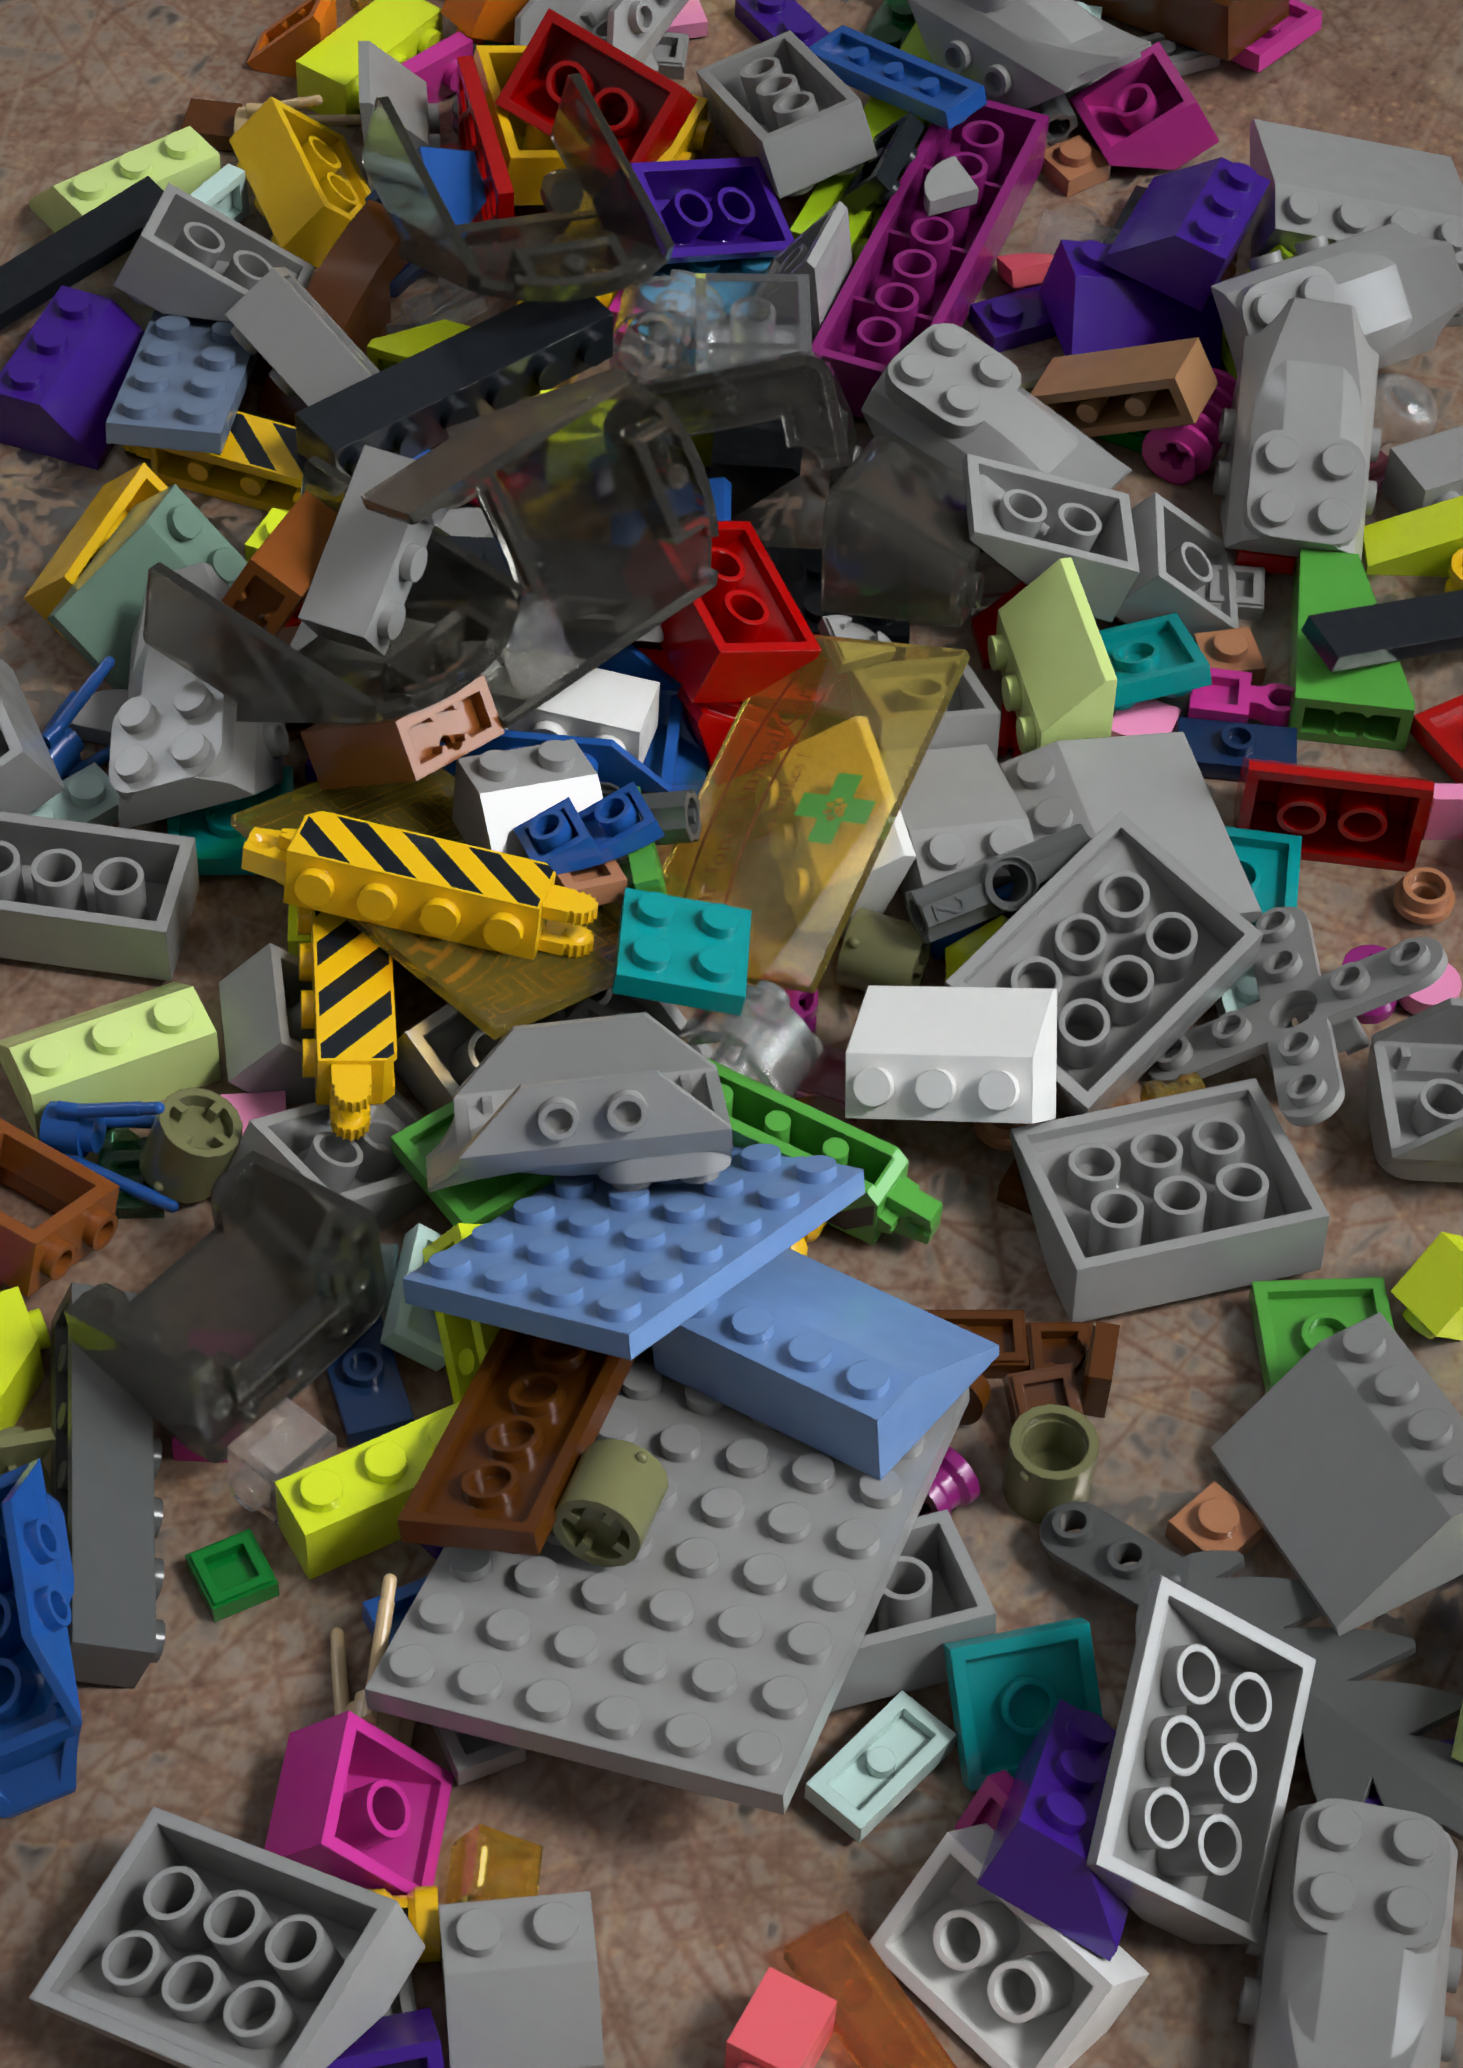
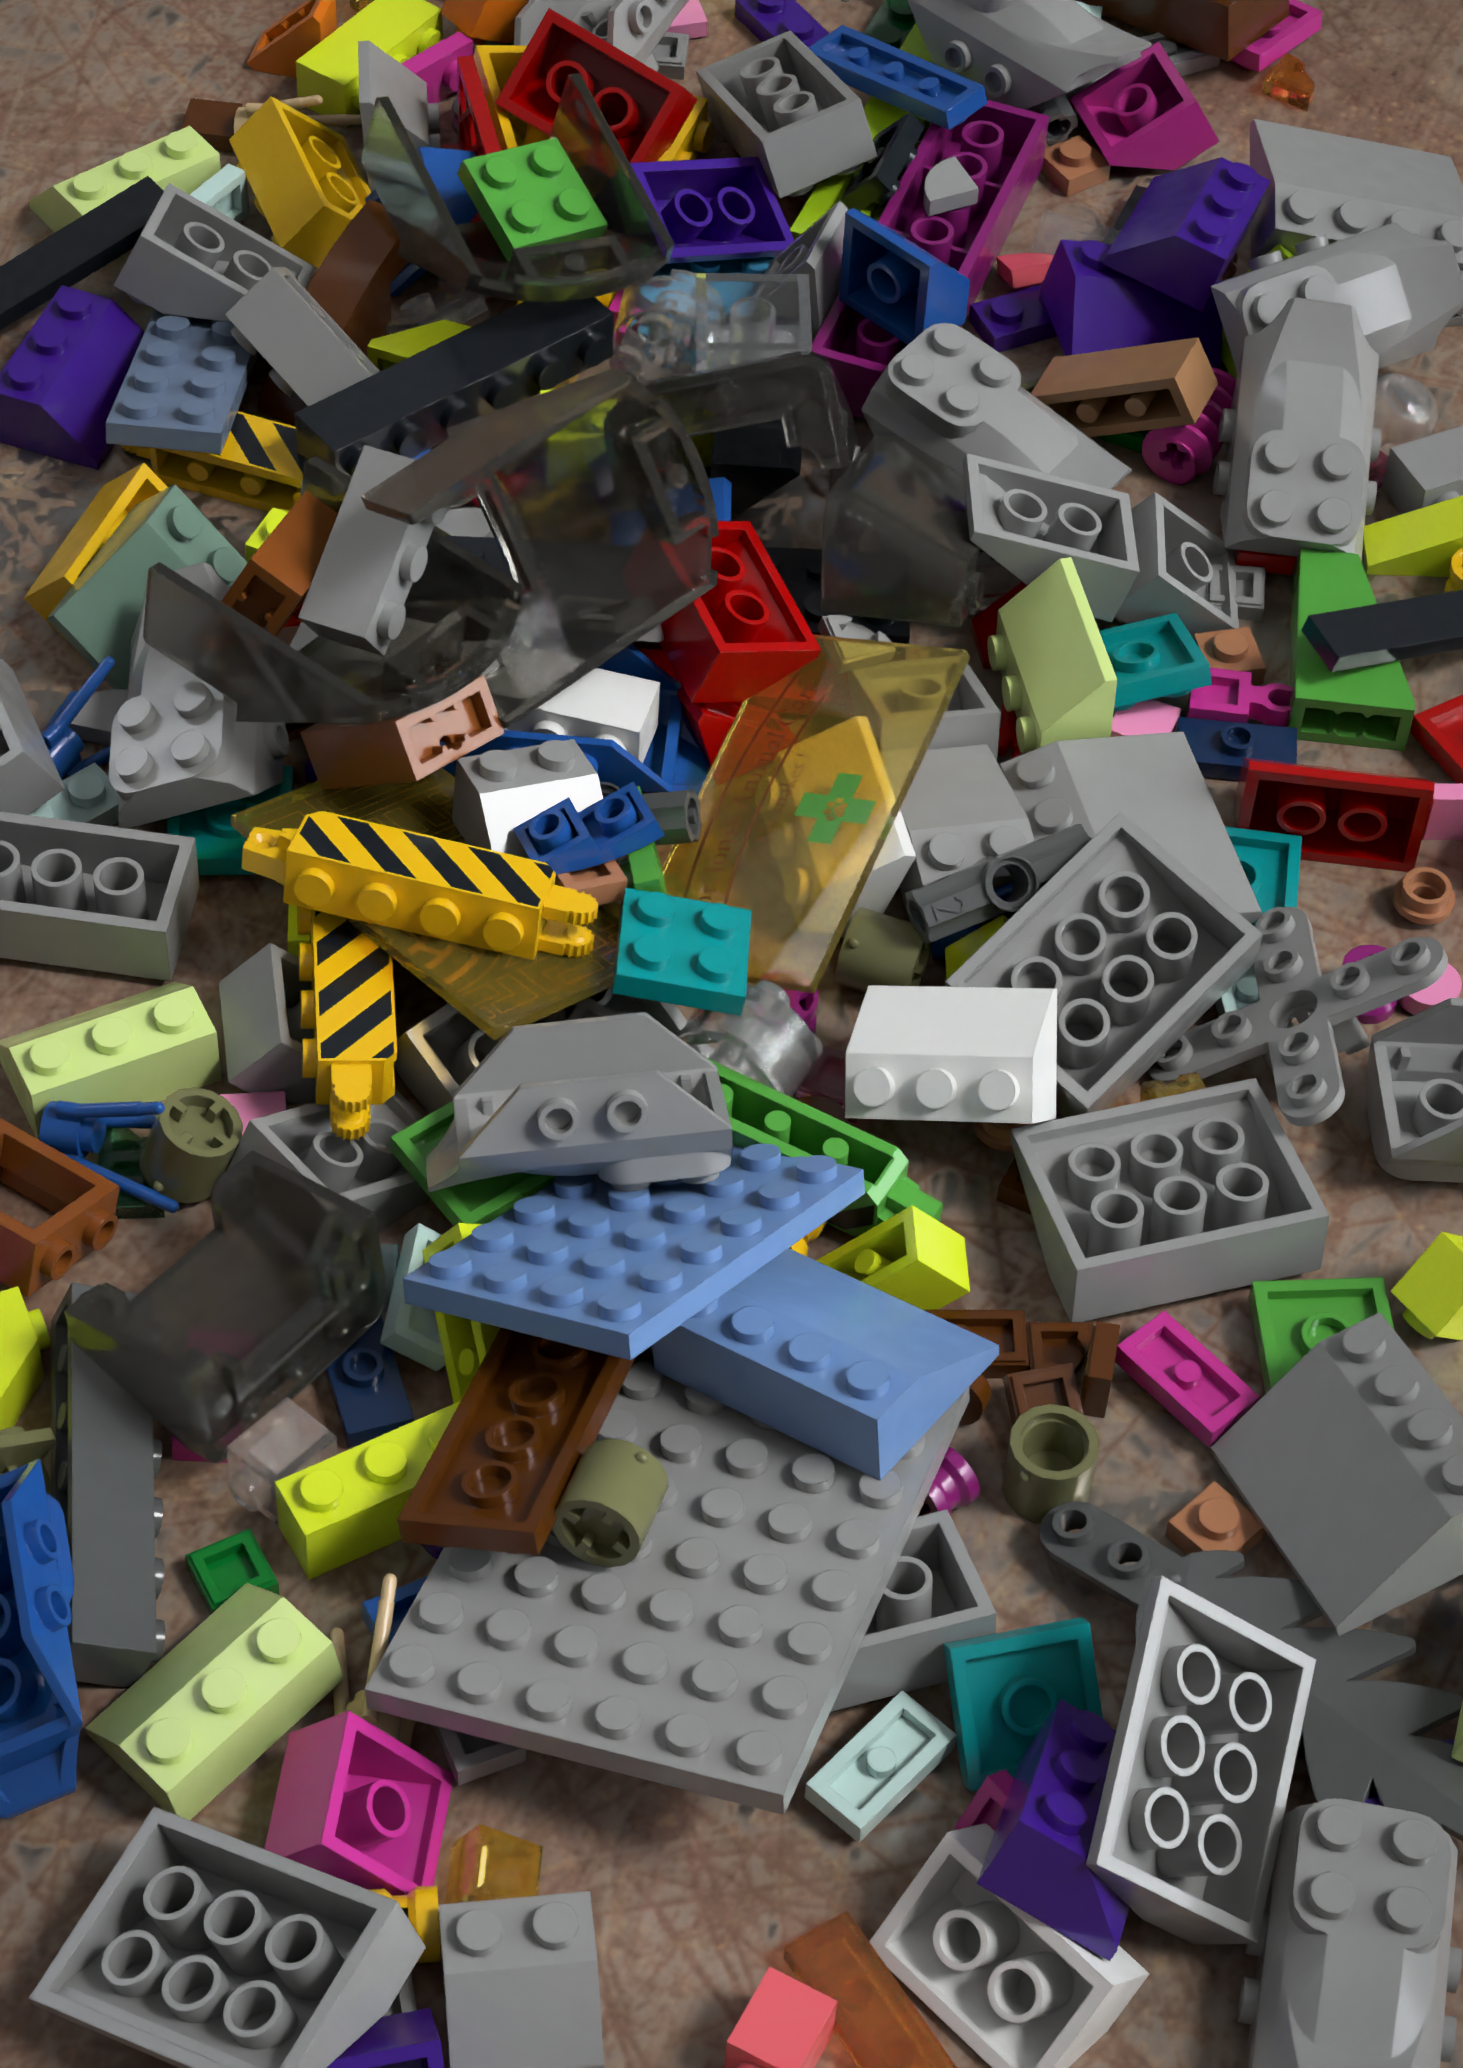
none -> yellowish green slope [85,1583,344,1820]
none -> bright green plate [457,137,608,262]
none -> neon yellow slope [816,1205,970,1310]
none -> blue slope [839,208,970,345]
none -> dark pink plate [1115,1310,1260,1448]
none -> clear orange tile [1262,52,1315,111]

